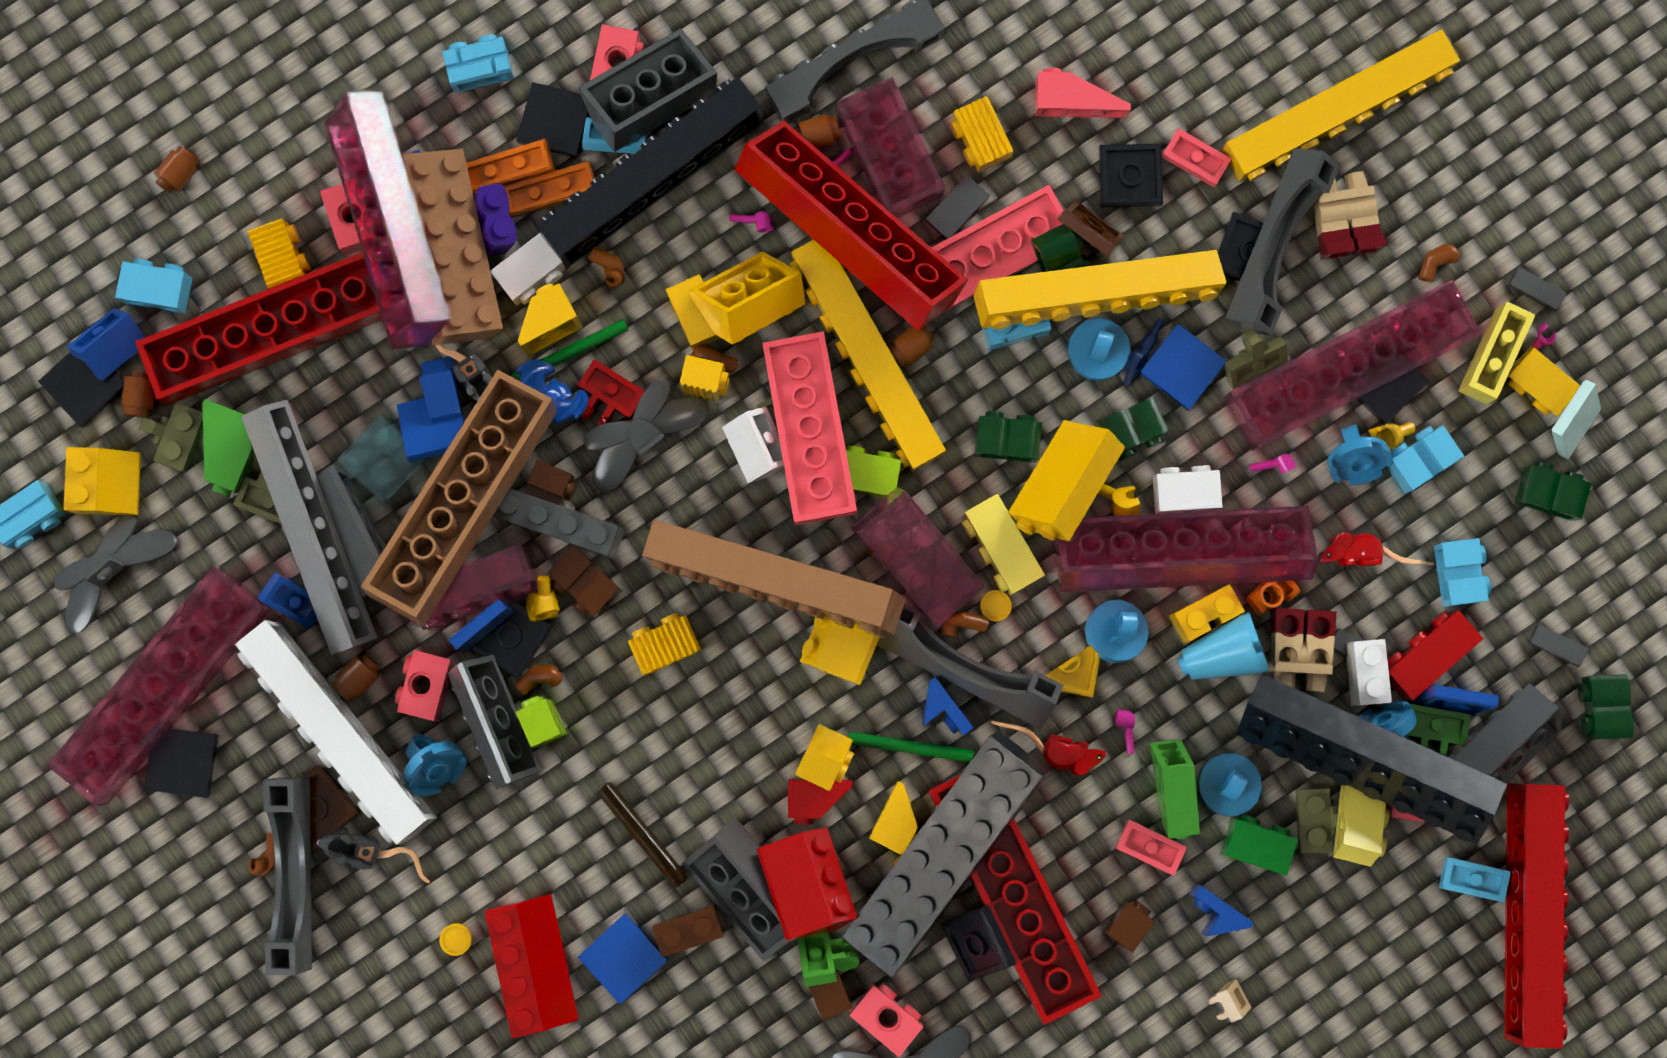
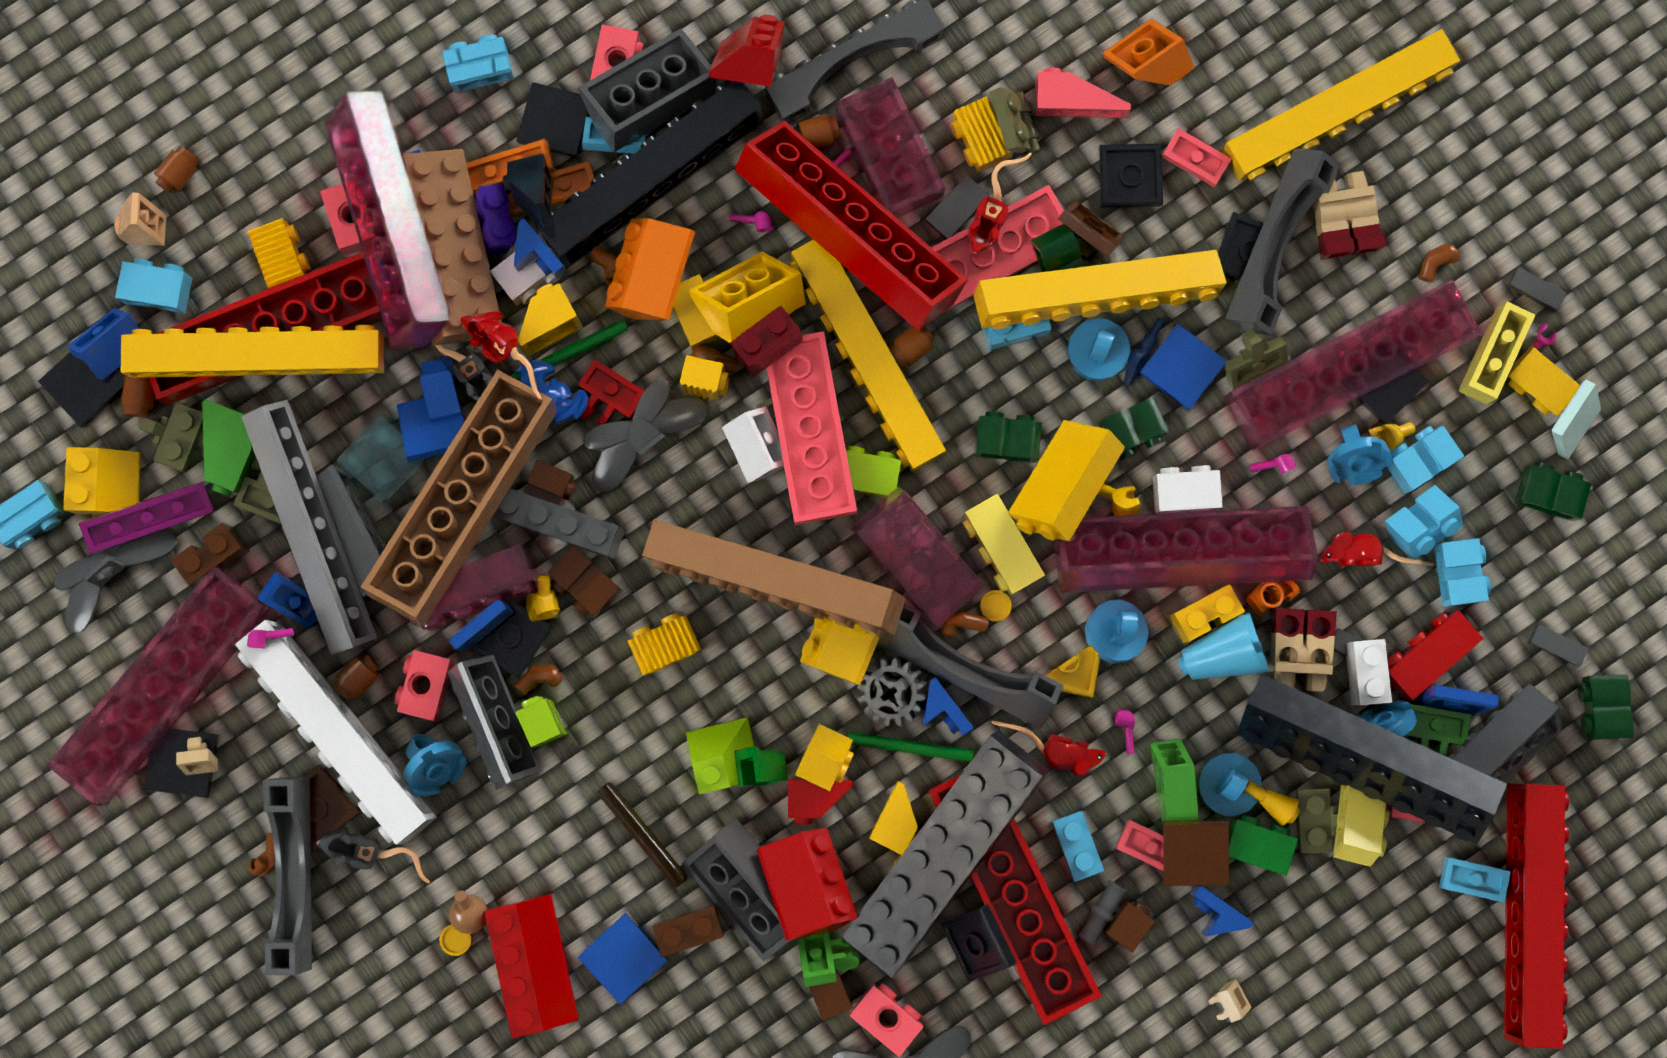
none -> magenta plate [79,481,214,554]
none -> light nougat slope [115,193,167,246]
none -> yellow brick [121,325,384,378]
none -> reddish brown brick [171,522,250,588]
none -> tan tile [176,737,218,775]
none -> dark pink hand [247,628,294,649]
none -> medium nougat piece [449,891,487,934]
none -> red animal [461,311,542,400]
none -> black slope [503,154,553,230]
none -> blue slope [514,218,567,280]
none -> orange slope [604,218,695,321]
none -> lime slope [686,717,754,794]
none -> red slope [709,15,785,87]
none -> dark red brick [730,305,803,377]
none -> green window [734,746,788,787]
none -> dark grey gear [858,657,927,726]
none -> red animal [968,153,1032,254]
none -> olive plate [990,87,1041,154]
none -> medium azure plate [1051,811,1104,882]
none -> dark grey pin [1078,880,1127,946]
none -> orange slope [1102,19,1195,86]
none -> reddish brown tile [1163,821,1229,886]
none -> yellow cone [1244,780,1300,826]
none -> medium azure brick [1385,485,1463,560]

